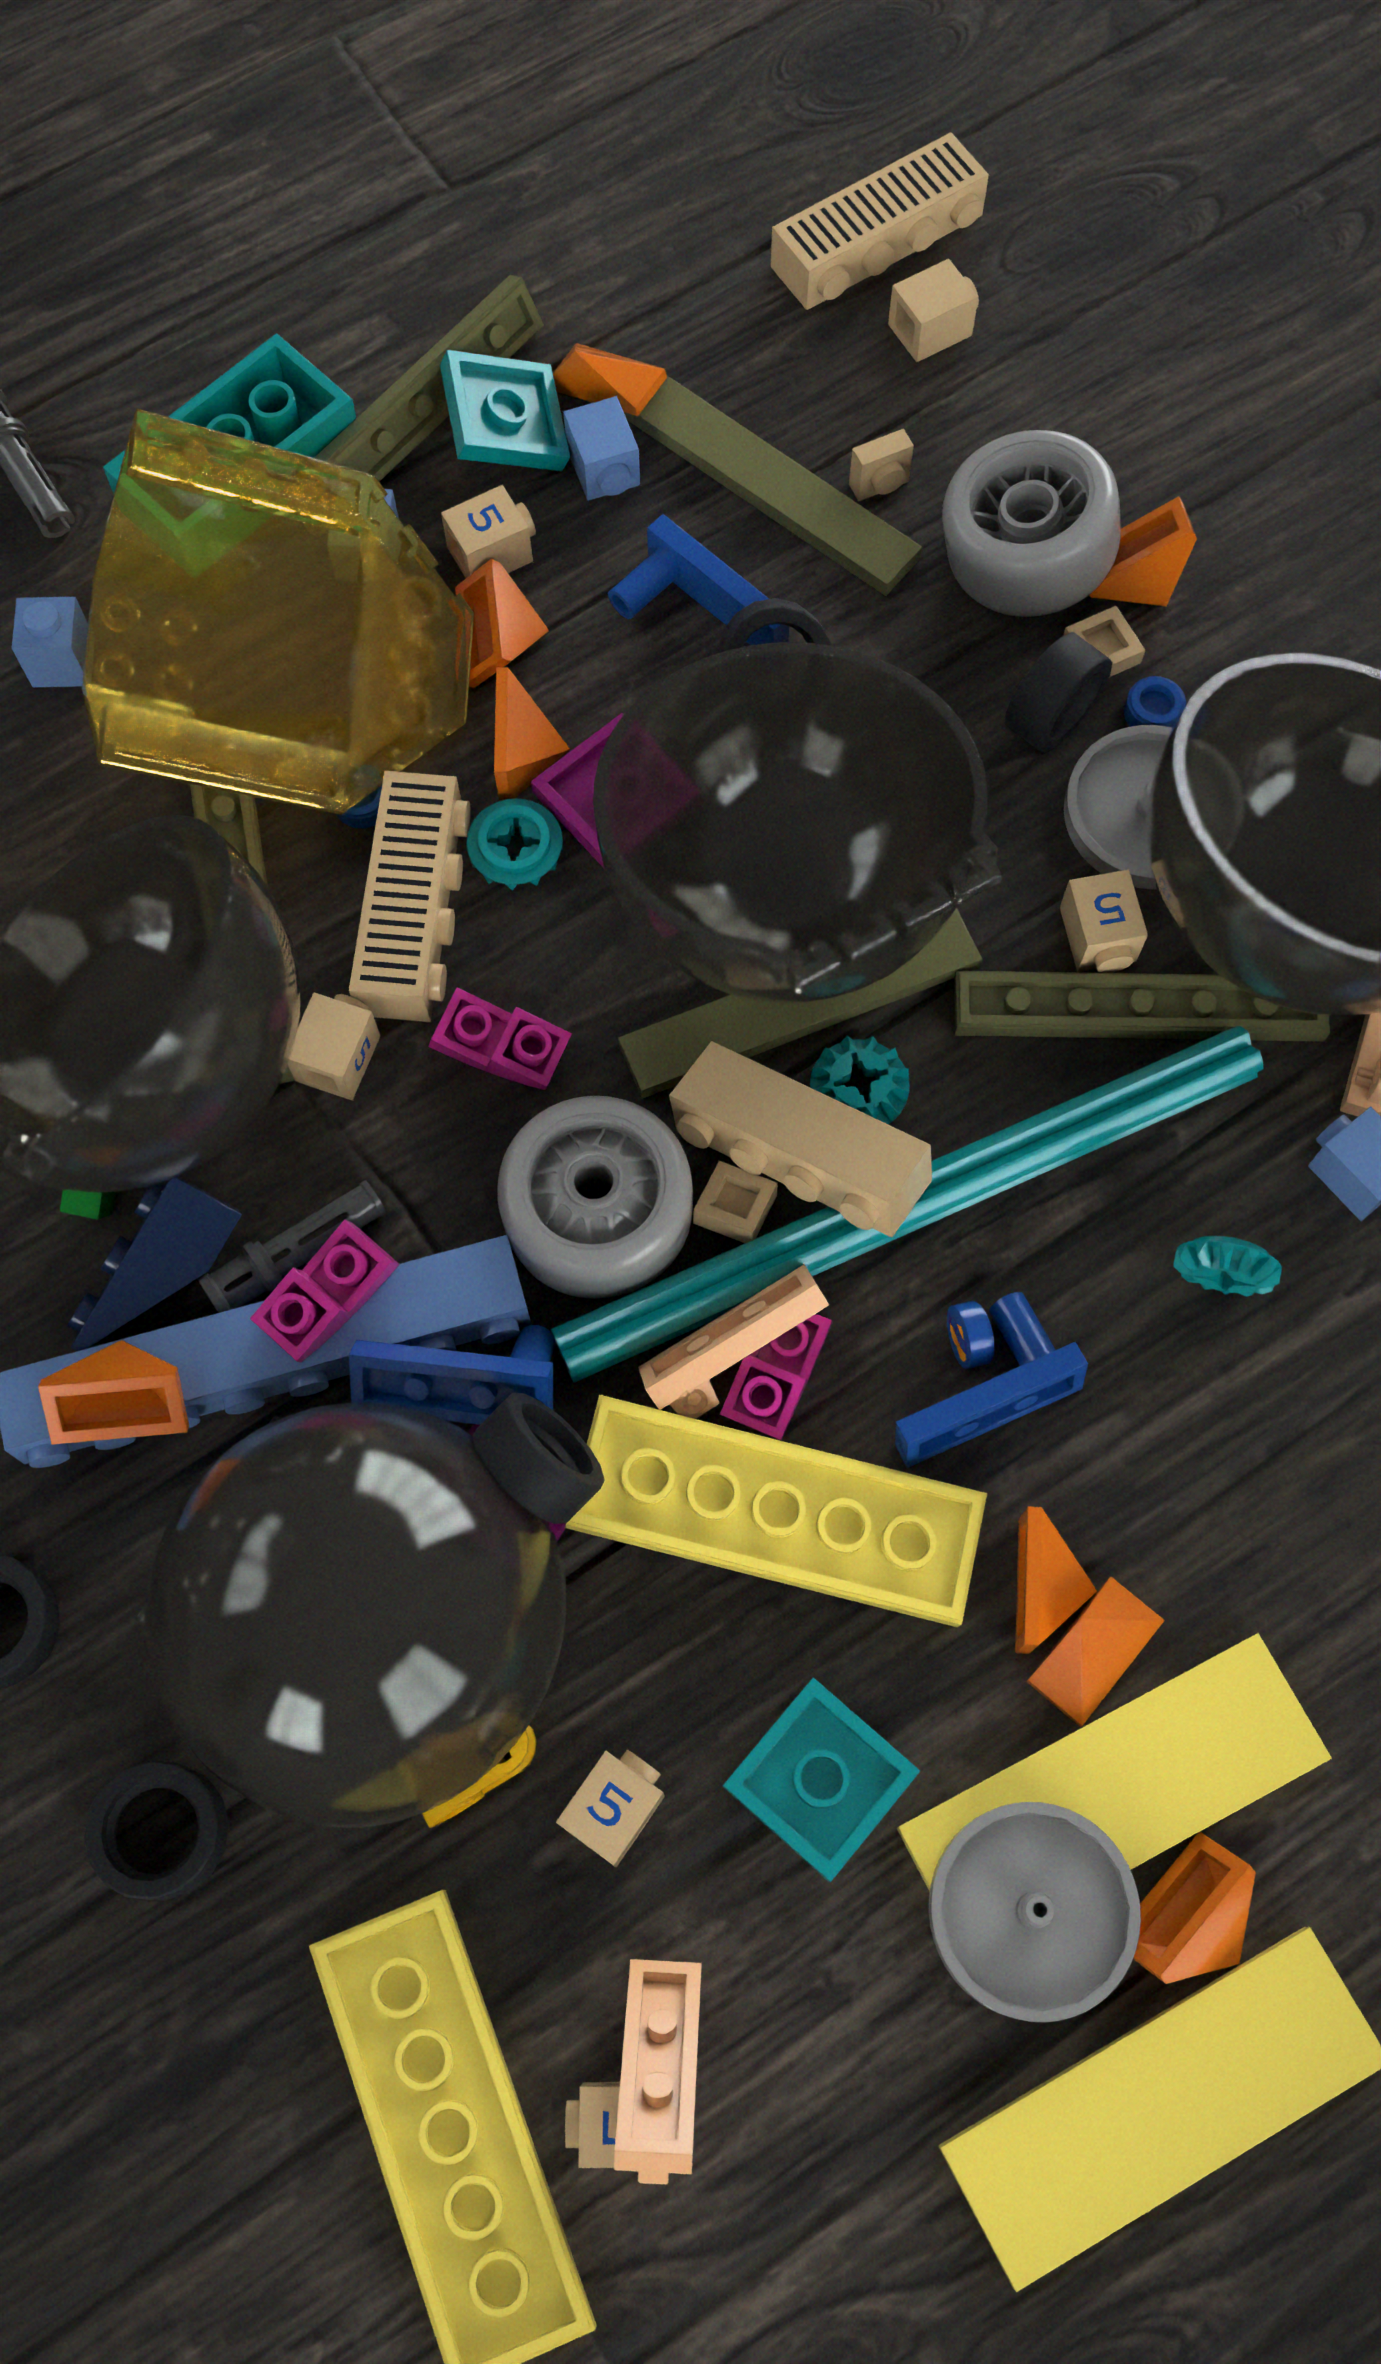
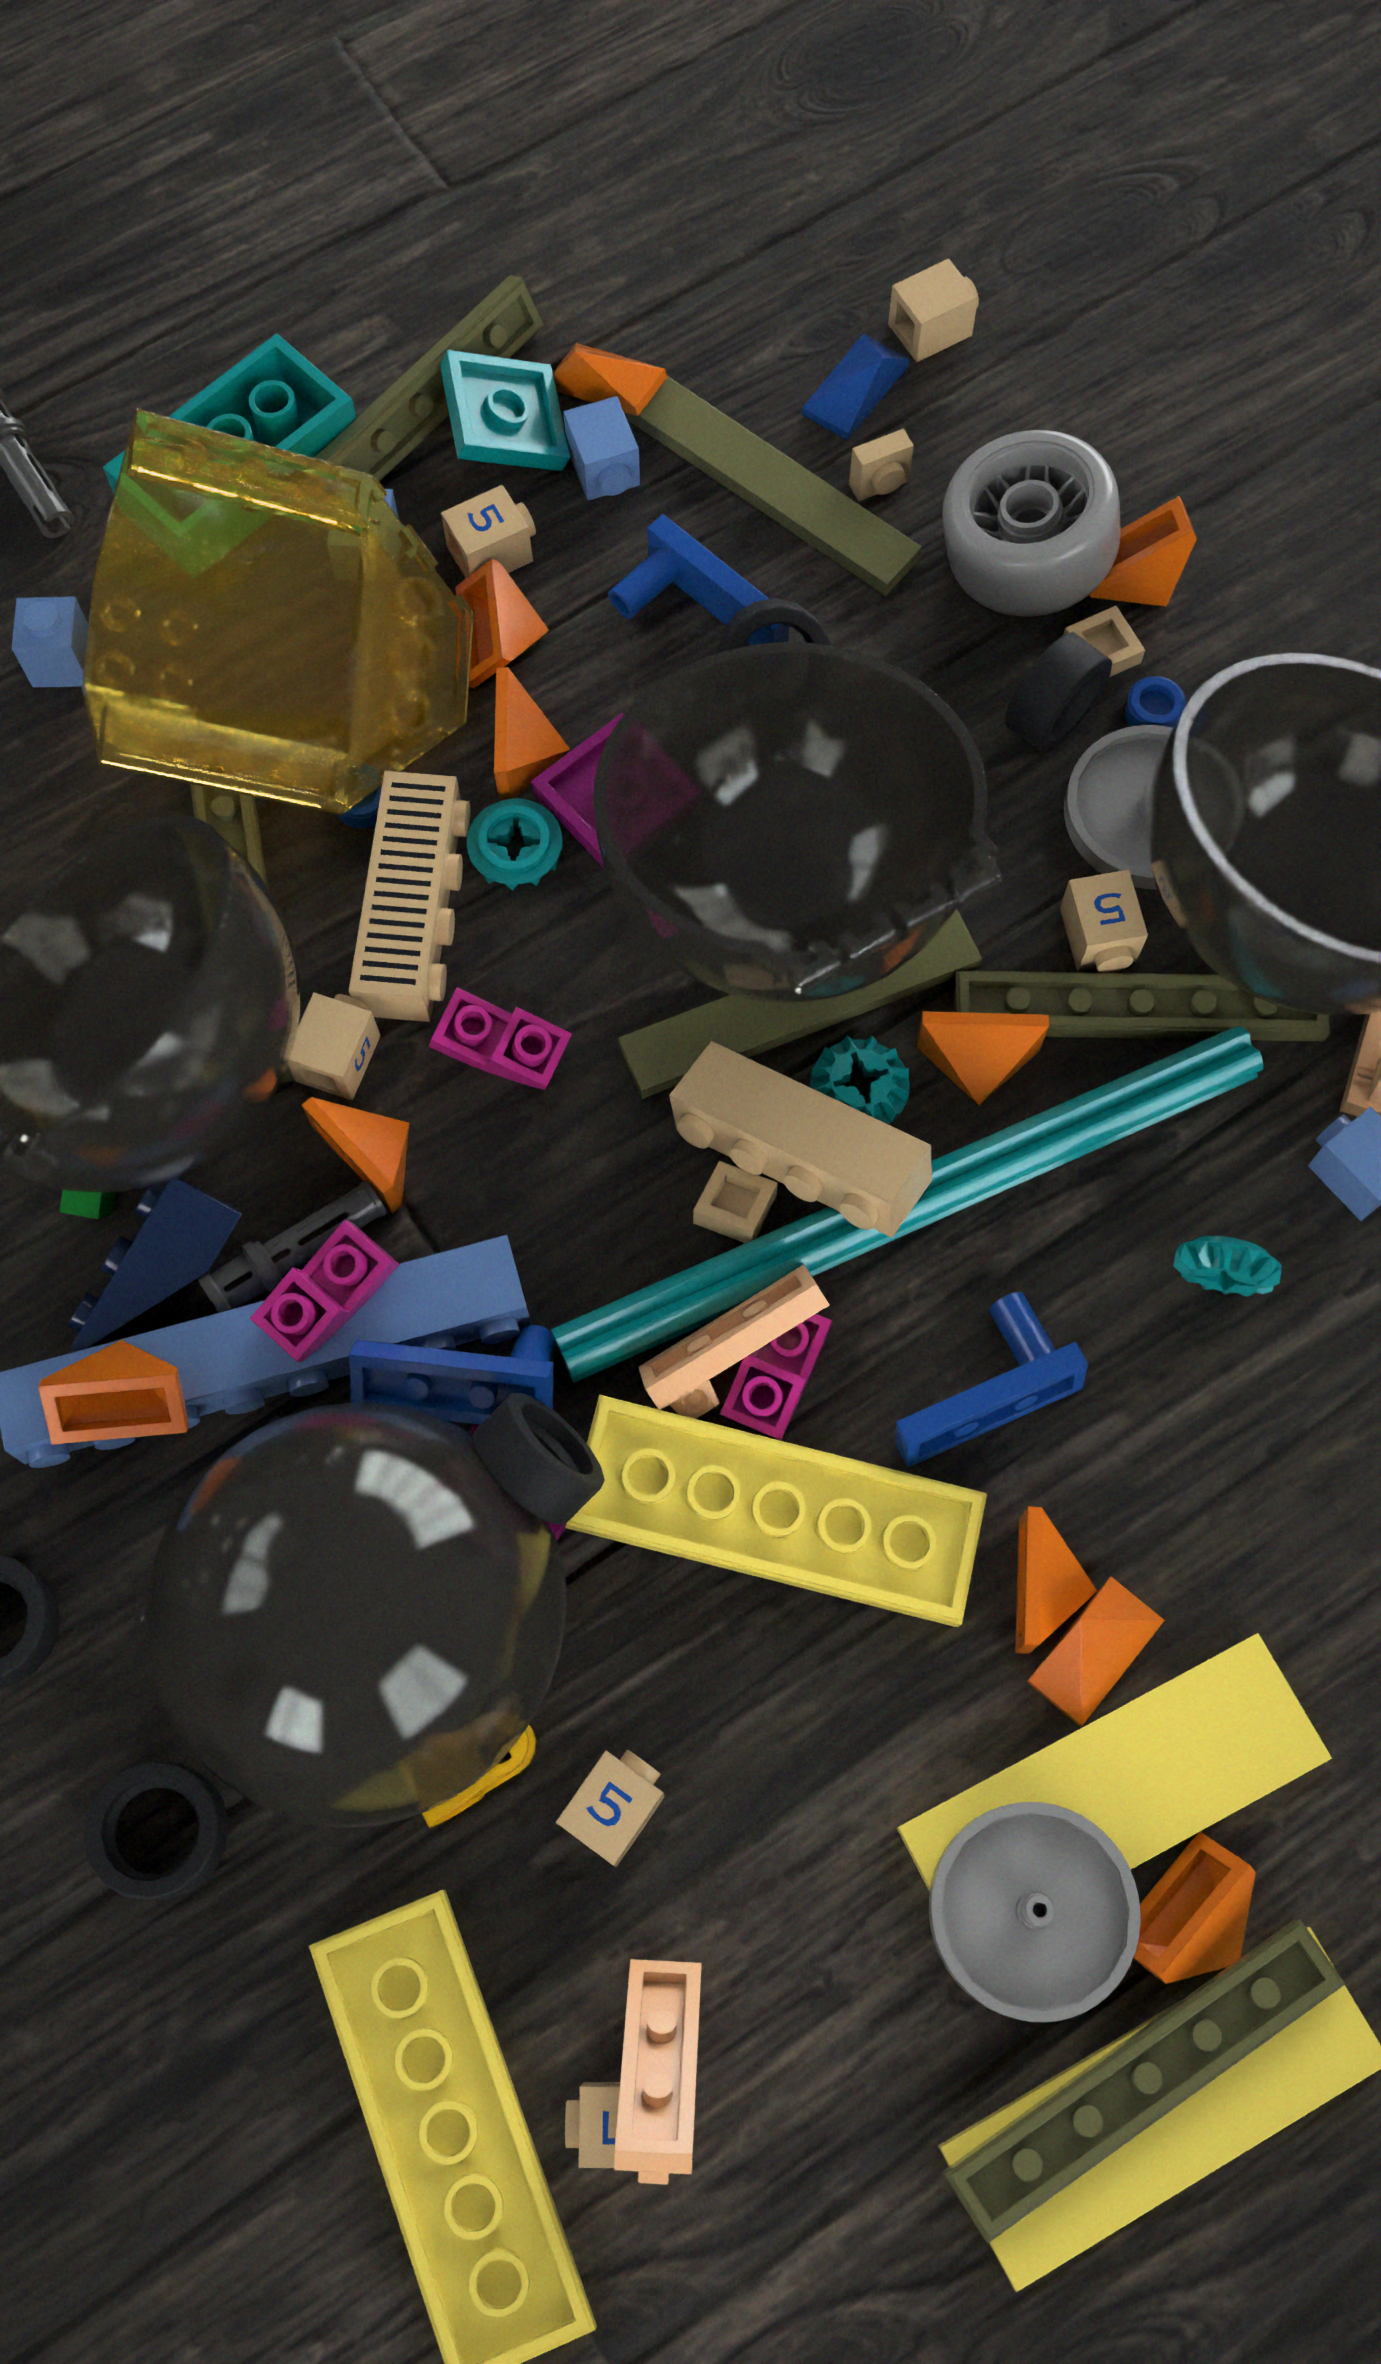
light grey wheel [497,1096,693,1299] -> none
teal plate [723,1677,920,1883] -> none
tan brick [771,132,989,310] -> none
blue tile [947,1301,994,1369] -> none
none -> orange slope [302,1097,409,1214]
none -> blue slope [802,333,909,441]
none -> orange slope [917,1011,1049,1106]
none -> olive tile [942,1919,1345,2244]

